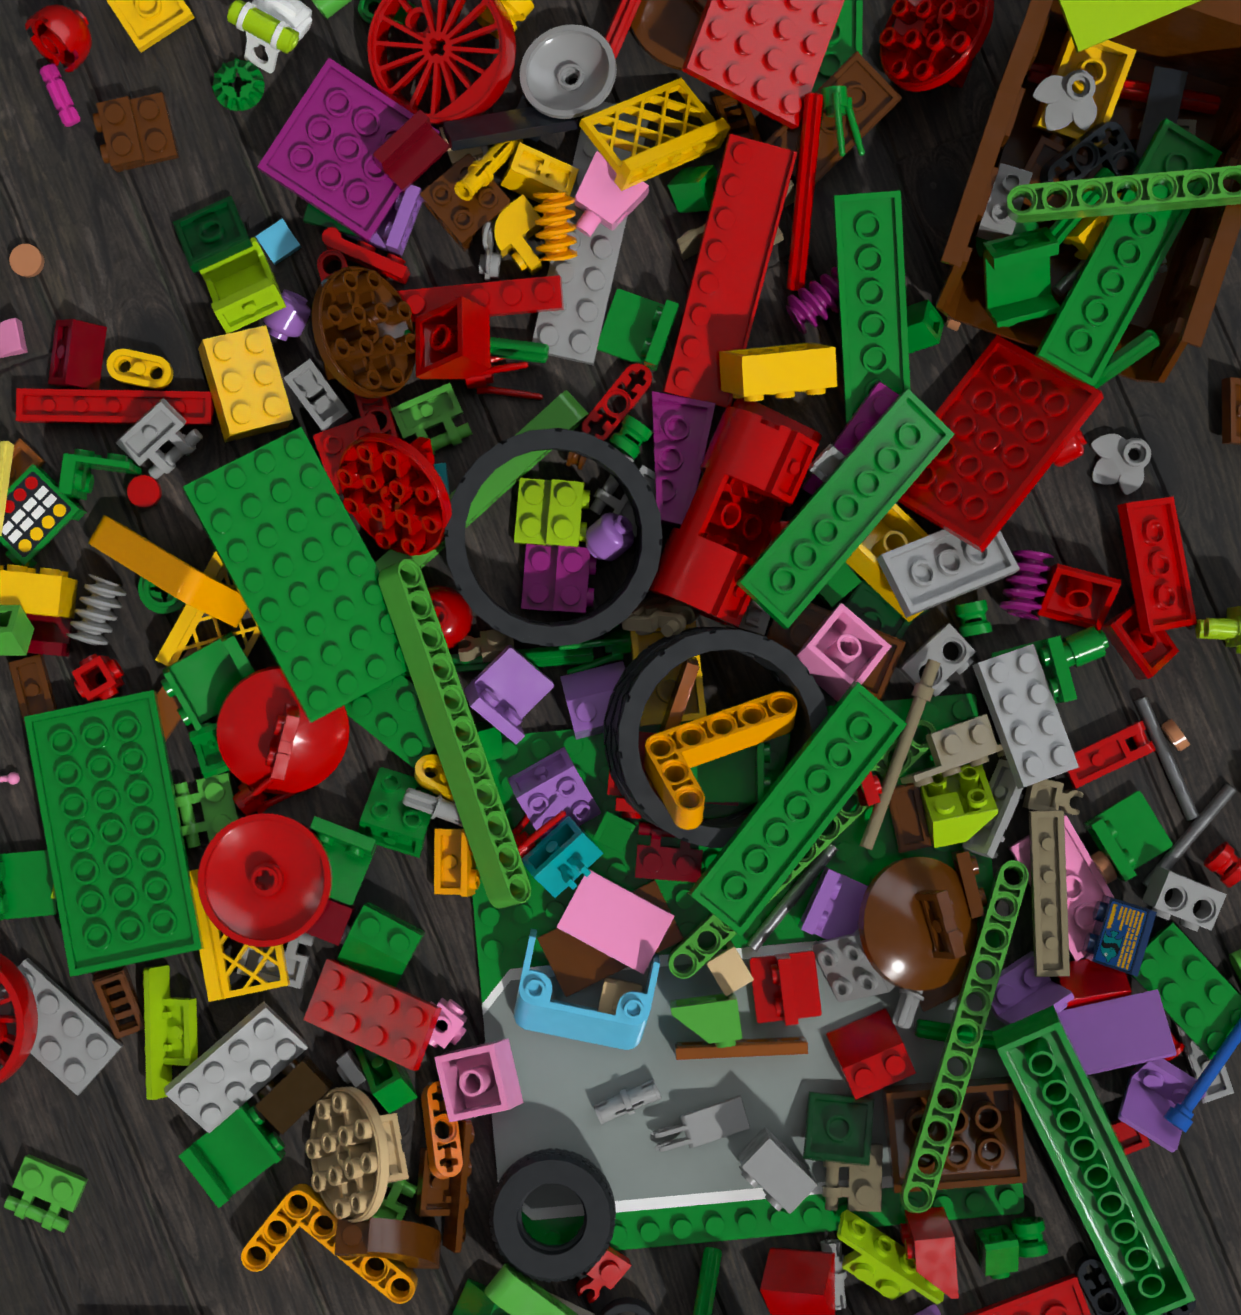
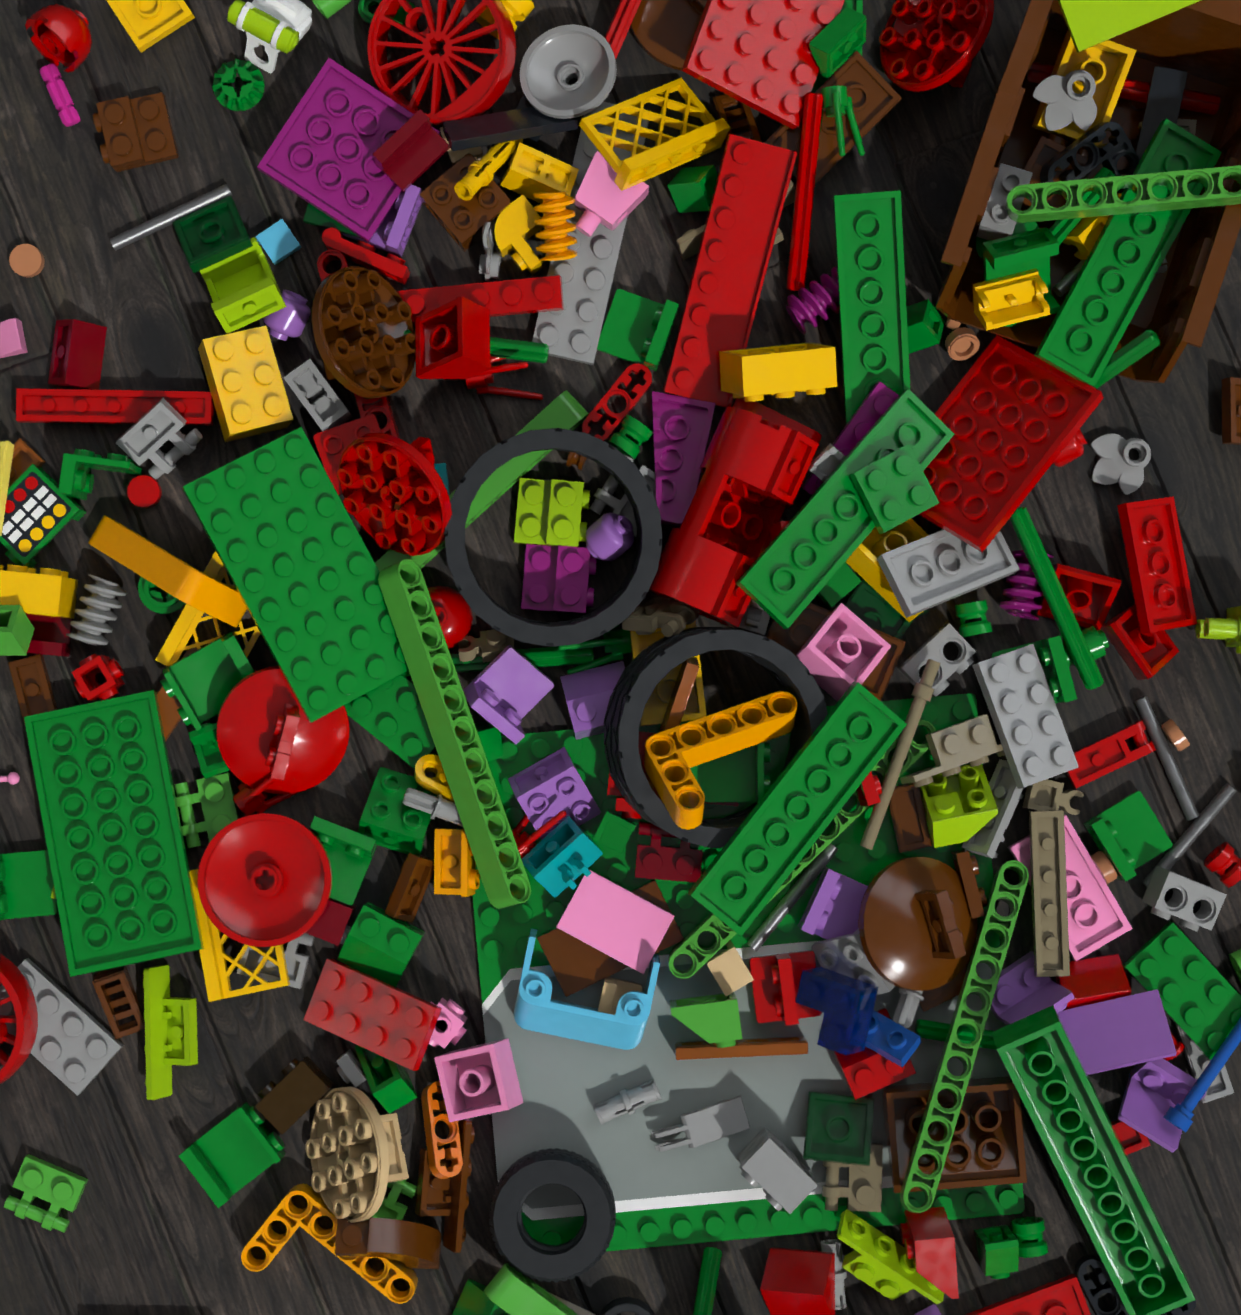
yellow plate [107,349,173,390] -> none
light grey plate [164,1001,308,1133] -> none
bright green plate [391,383,473,455] -> none
red plate [575,1246,632,1303] -> none
slope [1083,895,1157,977] -> none
none -> flat silver bar [110,184,232,251]
none -> reddish brown plate [384,853,434,923]
none -> clear blue brick [796,967,878,1055]
none -> green slope [809,8,866,79]
none -> blue plate [831,1000,922,1068]
none -> green plate [850,444,939,534]
none -> nougat tile [945,327,980,361]
none -> yellow hinge [973,268,1050,331]
none -> green axle [1009,507,1104,690]

